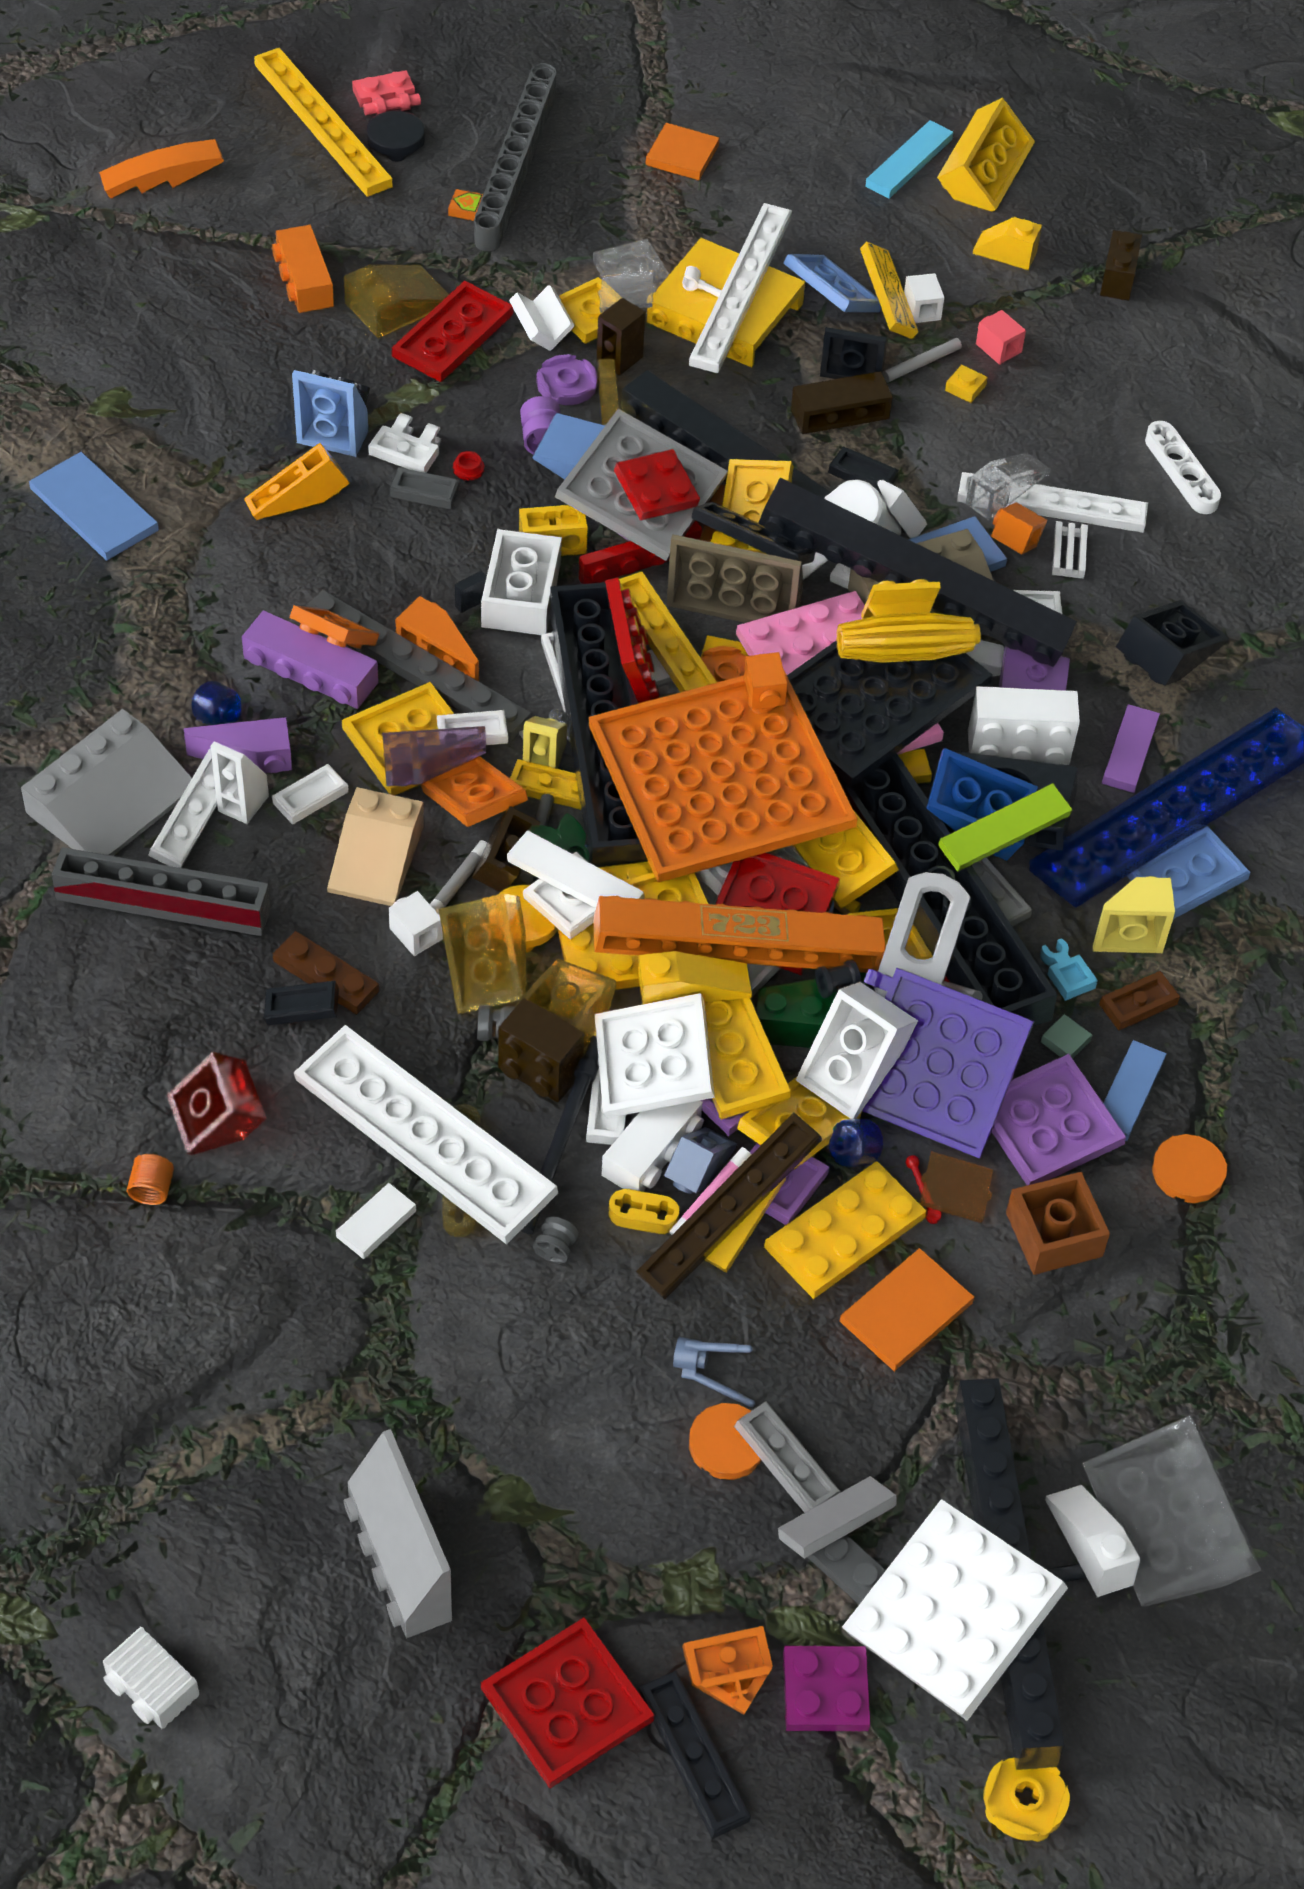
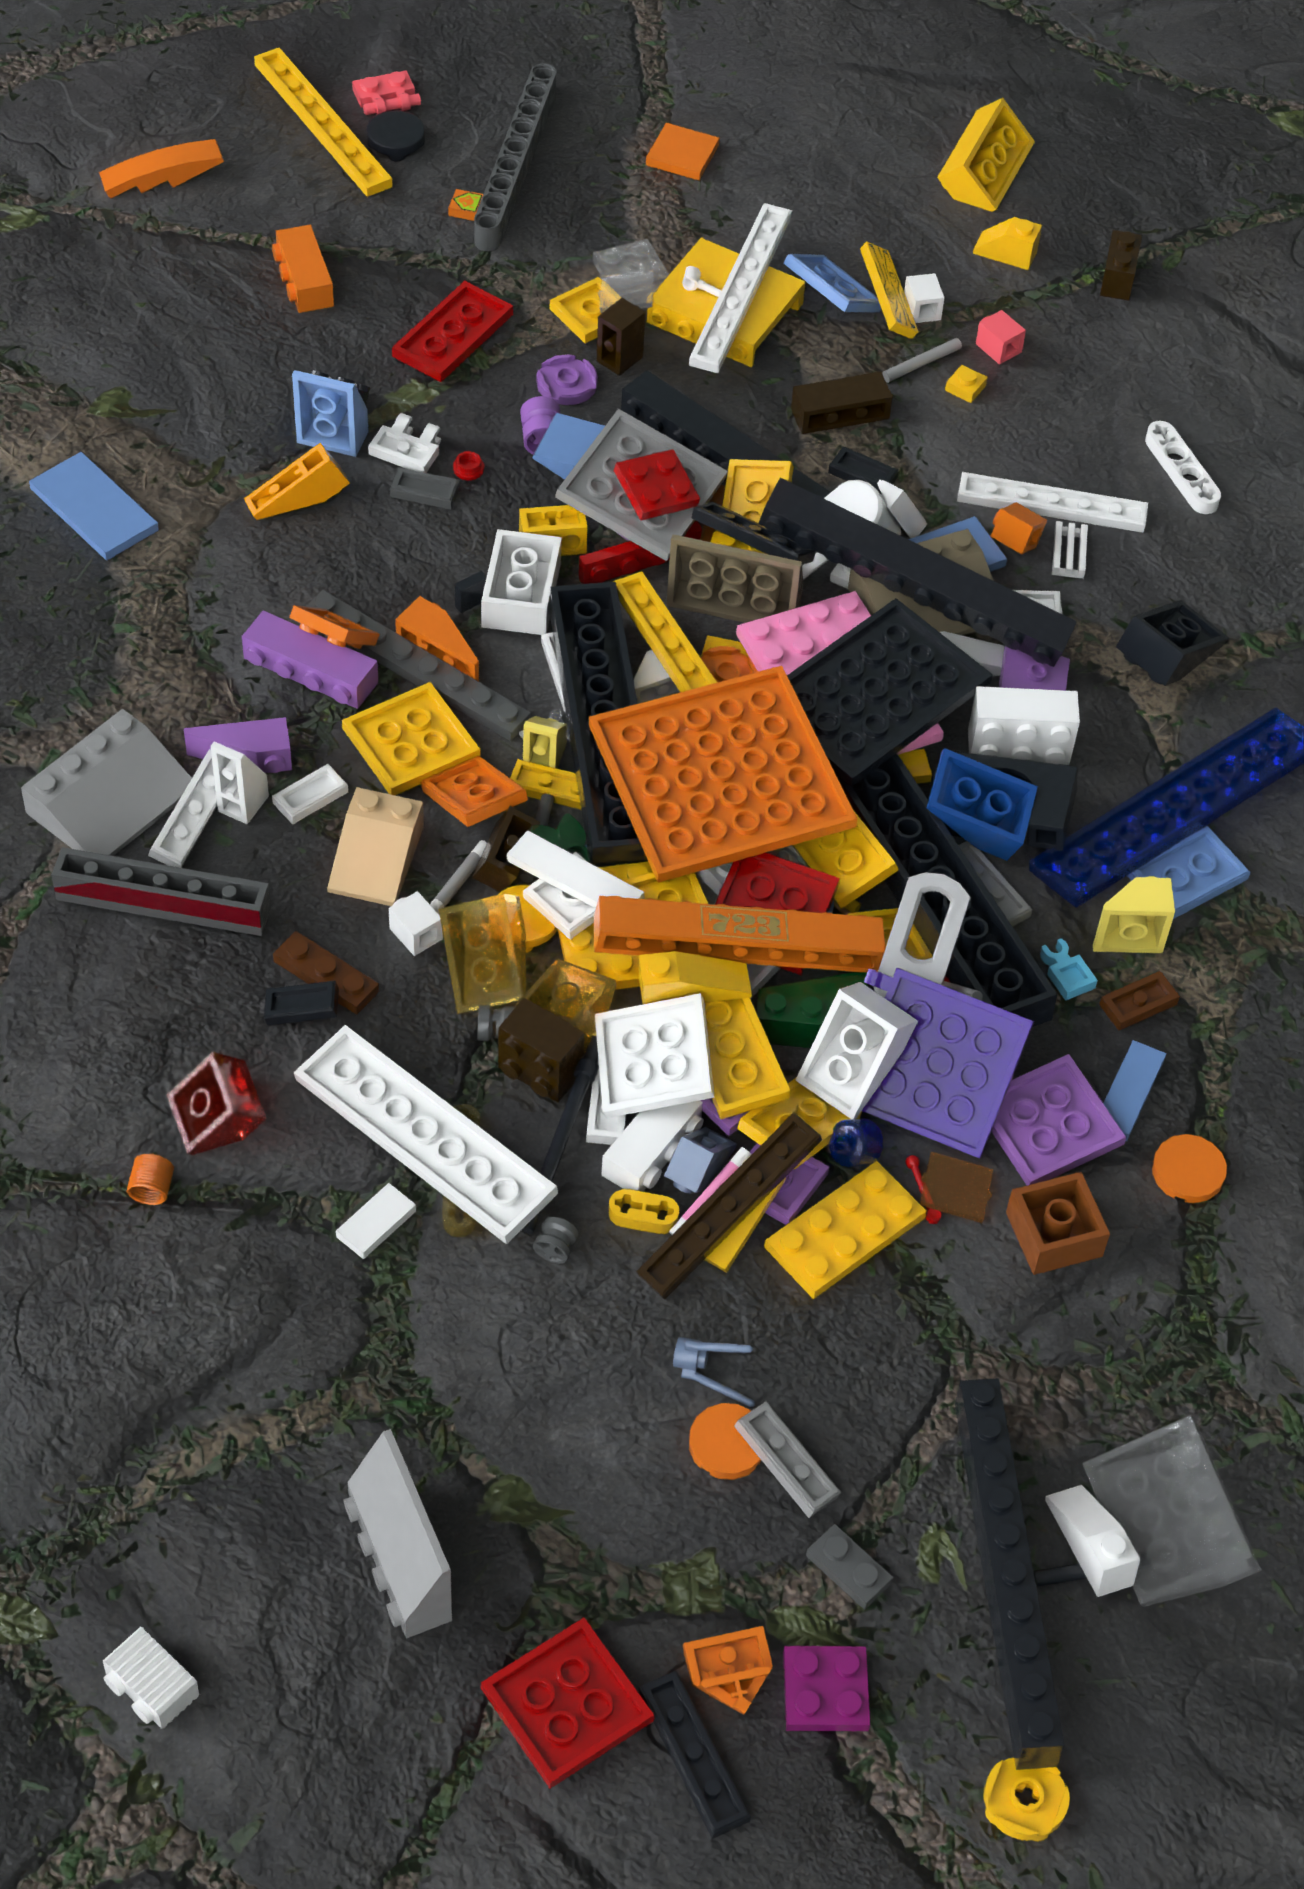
clear blue head [191,681,242,725] -> none
clear yellow slope [344,264,449,338] -> none
slope [382,726,486,786] -> none
white tile [437,710,508,749] -> none
white panel [509,285,574,351] -> none
clear yellow beam [597,359,619,426] -> none
red plate [605,577,660,703] -> none
orange brick [744,652,787,710] -> none
light grey tile [778,1476,897,1559] -> none
black bush [815,960,861,999] -> none
black slope [820,327,888,379] -> none
yellow plate [836,579,981,663] -> none
orange tile [840,1248,974,1372] -> none
white plate [842,1499,1068,1721] -> none
medium azure tile [865,120,953,198] -> none
lime tile [938,783,1072,872] -> none
clear slope [965,452,1050,520] -> none
sand green tile [1041,1014,1092,1059] -> none
medium lavender tile [1102,704,1160,793] -> none

